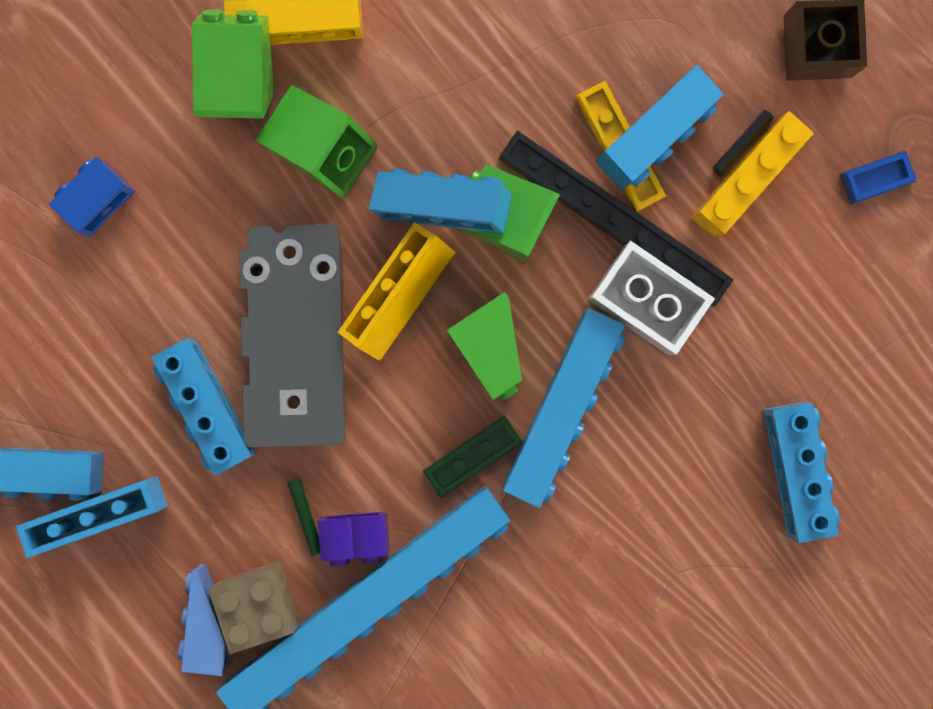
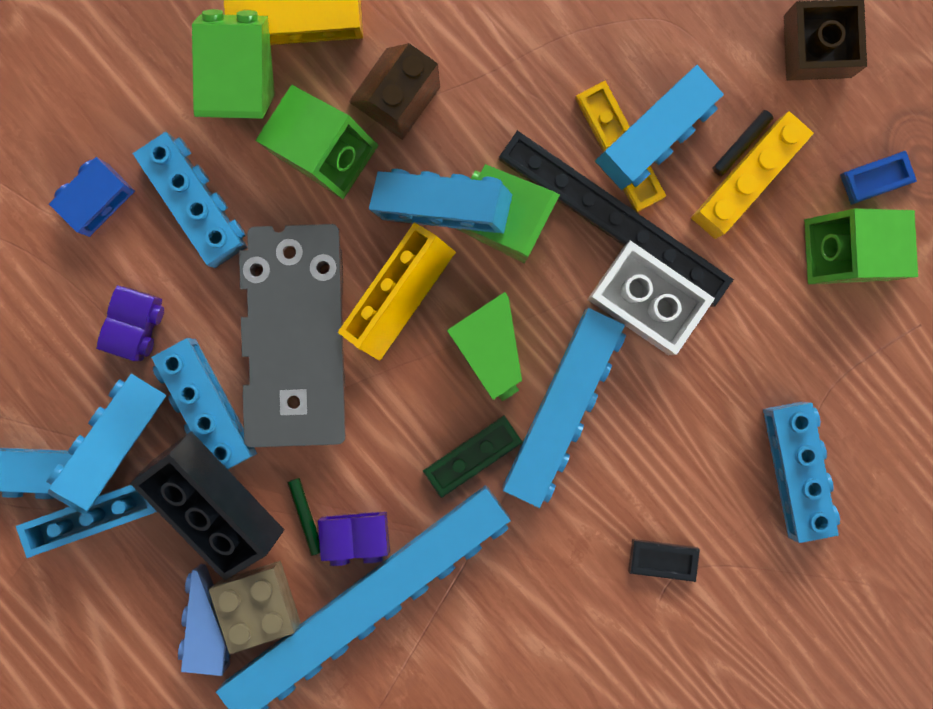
none -> dark azure brick [46,374,166,515]
none -> dark purple brick [96,285,164,361]
none -> black brick [130,431,285,580]
none -> dark azure brick [132,132,247,268]
none -> dark brown slope [349,43,440,140]
none -> black tile [628,539,700,582]
none -> bright green slope [804,208,918,284]

